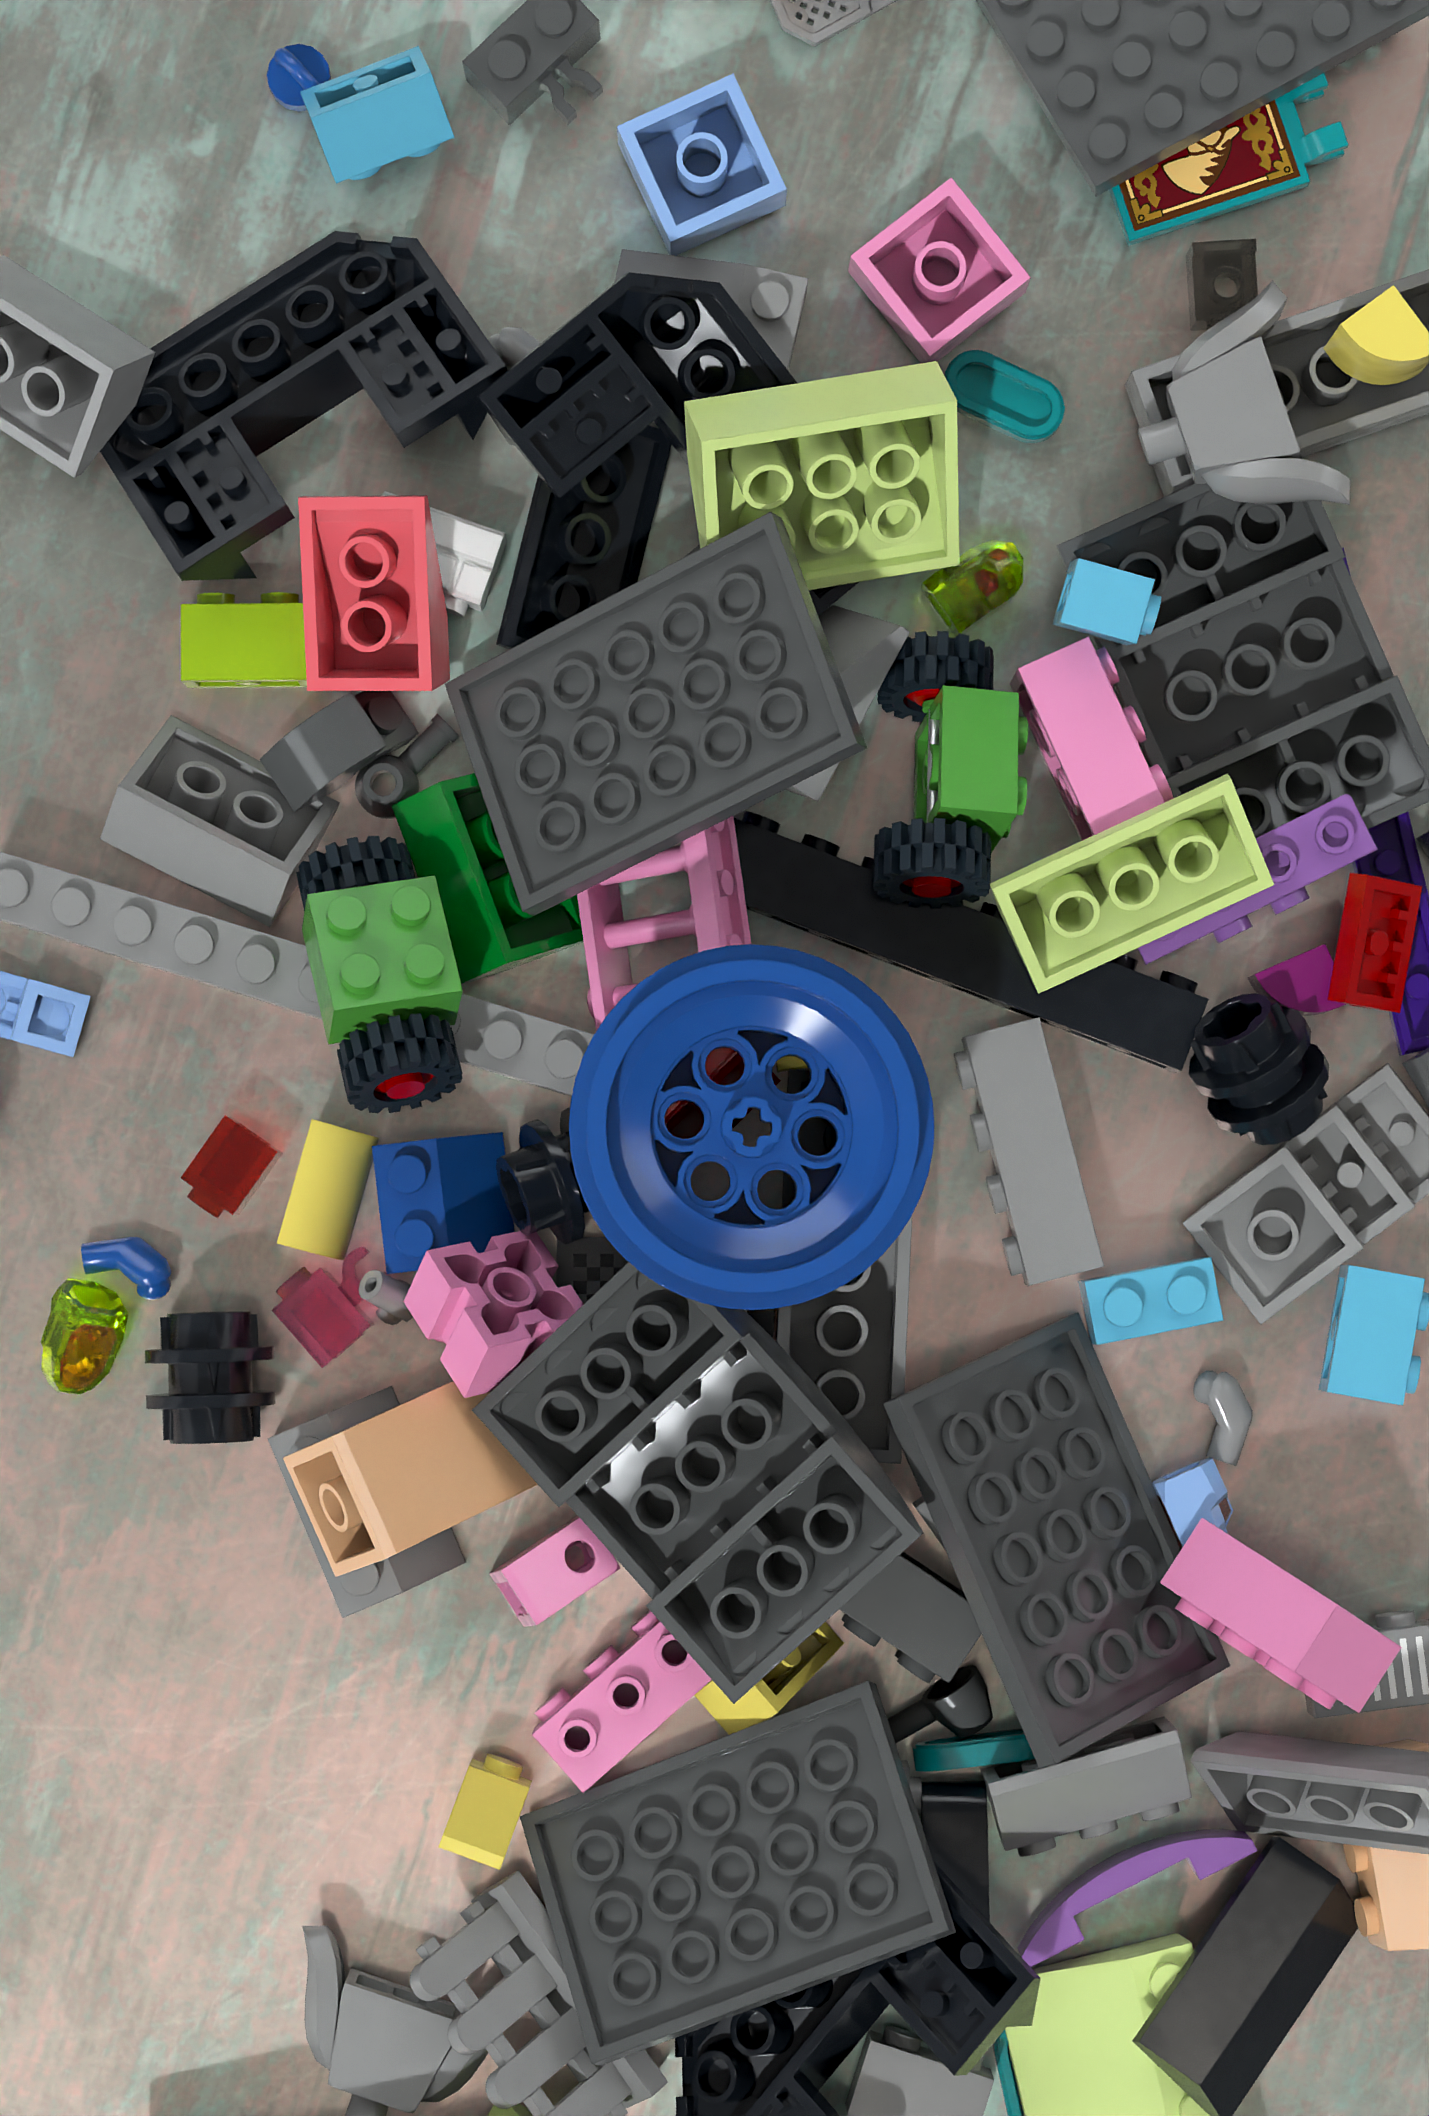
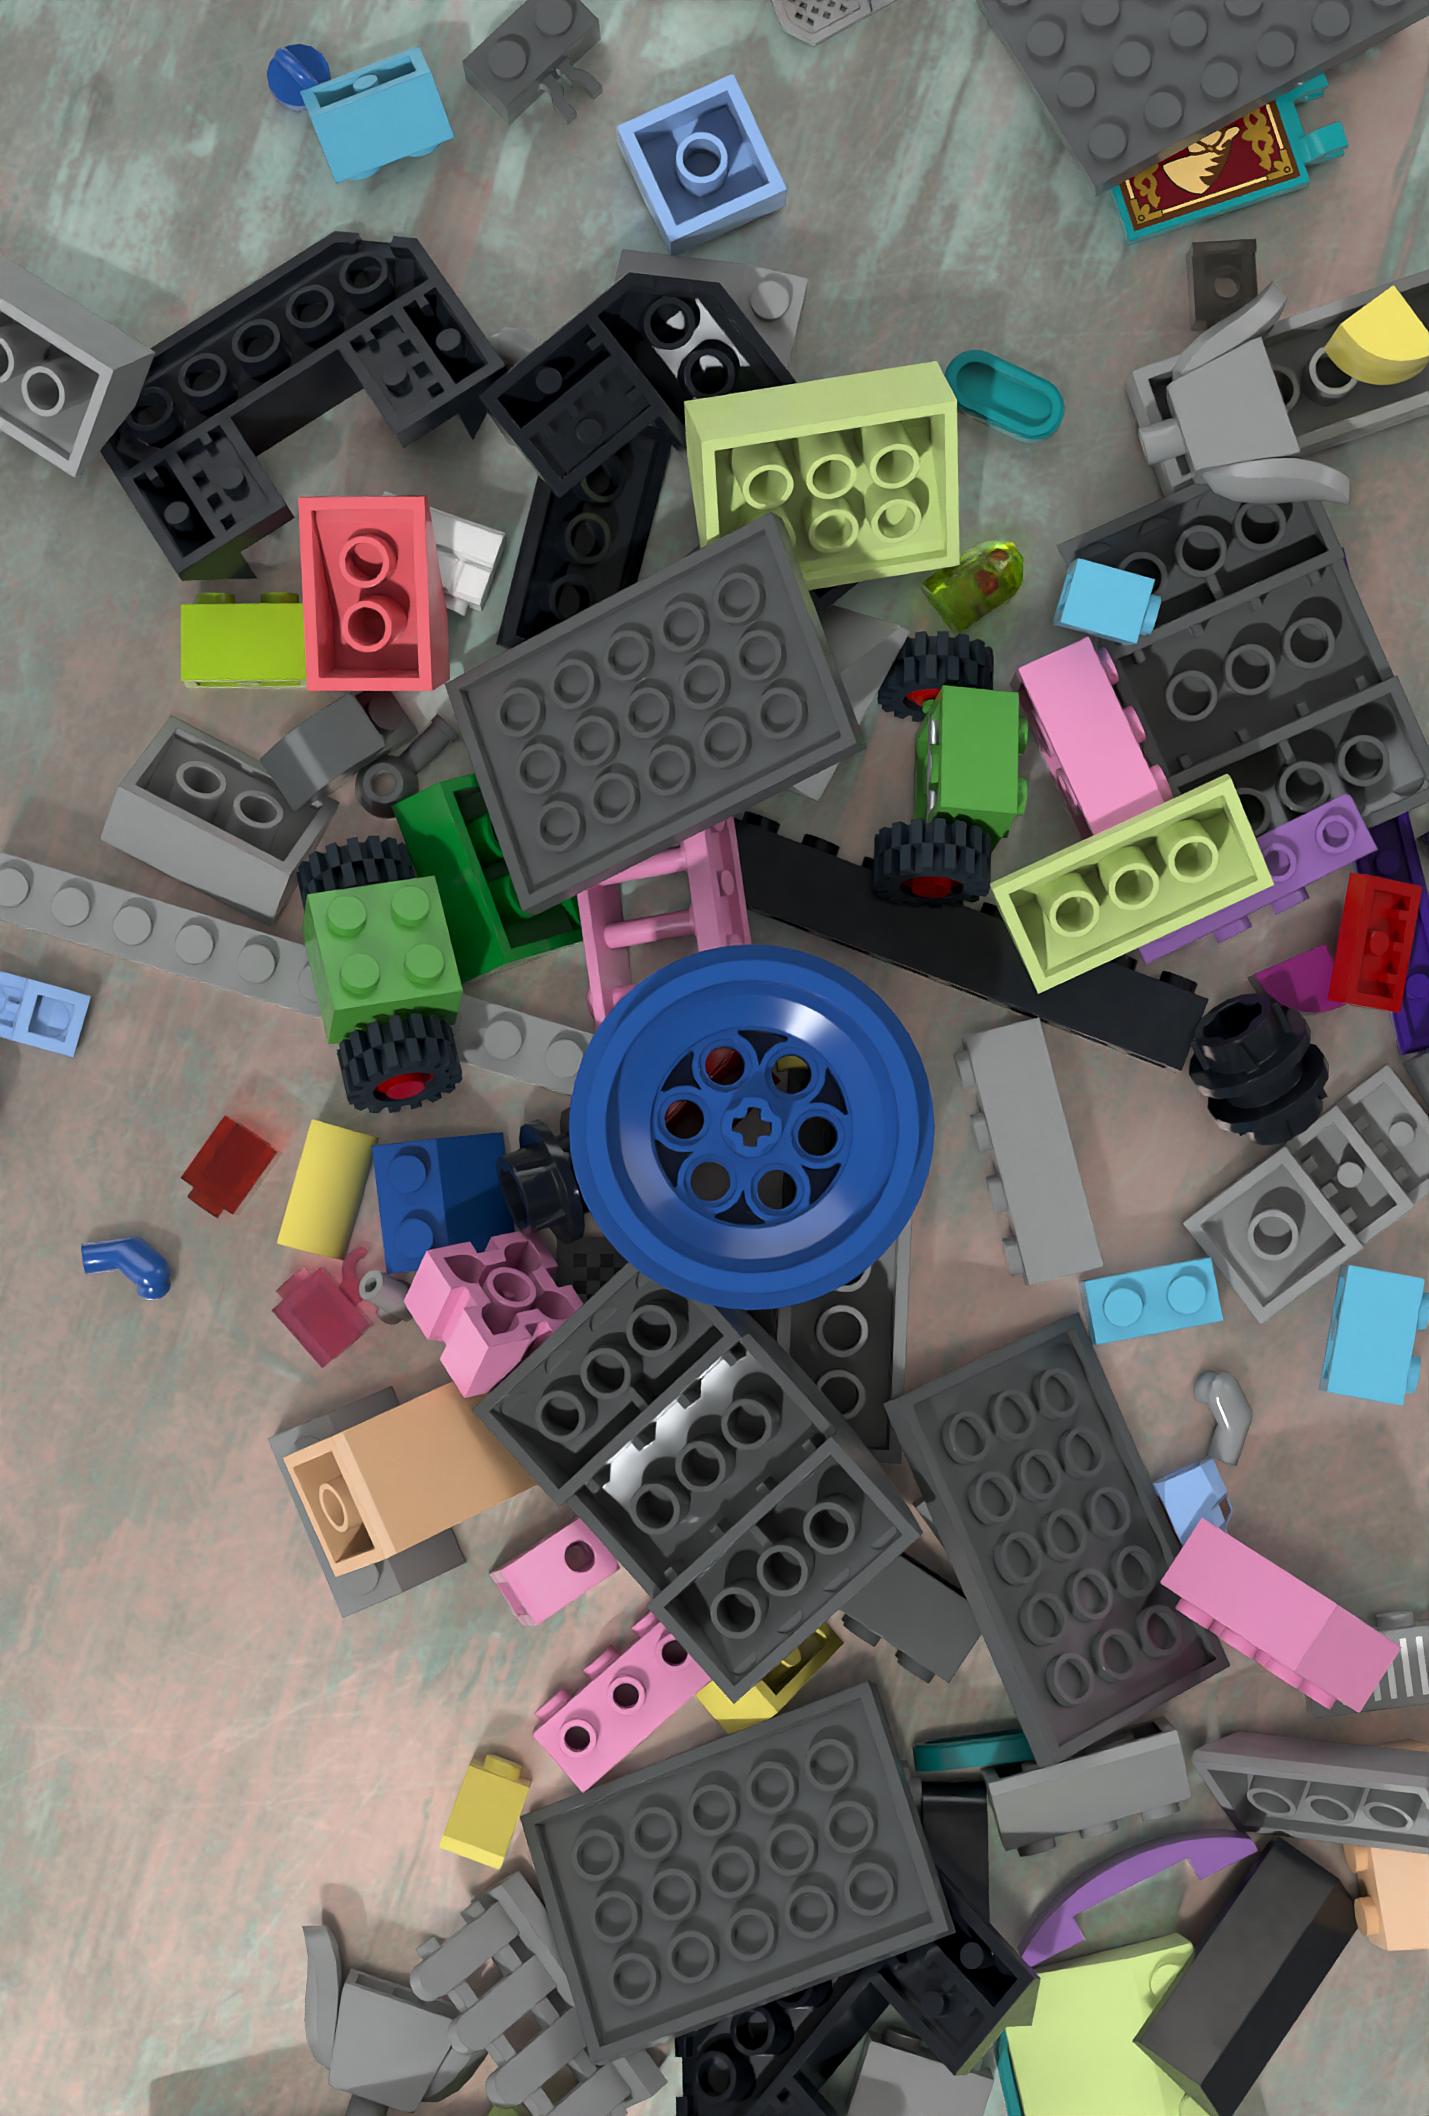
clear neon green rock [41,1278,129,1394] -> none
black piece [145,1311,276,1444] -> none
bright pink brick [848,177,1031,363] -> none
dark grey bar [888,1665,993,1747] -> none

